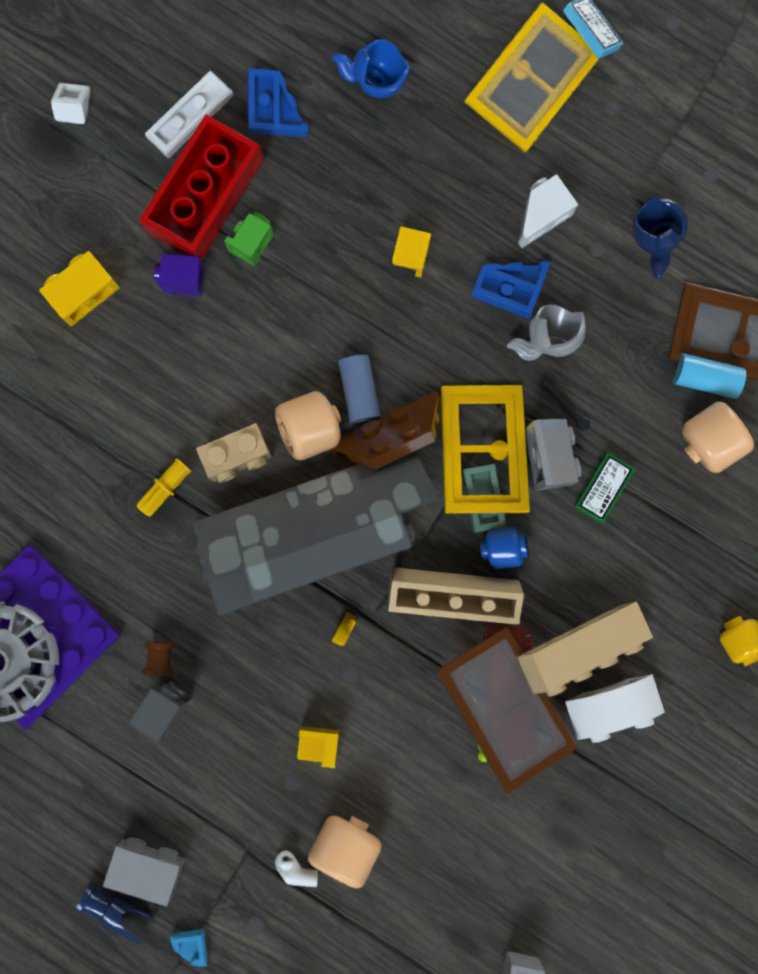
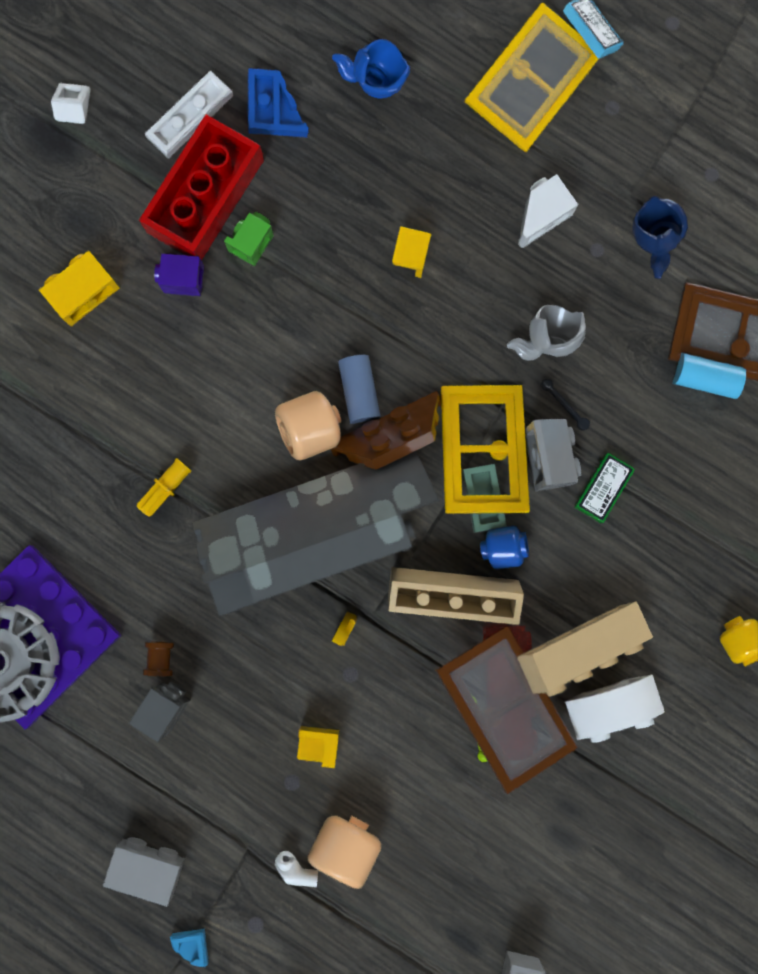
dark blue piece [75,883,155,943] -> none
tan brick [196,423,272,483] -> none
blue wing [471,261,550,319] -> none
light nougat head [682,402,754,473] -> none

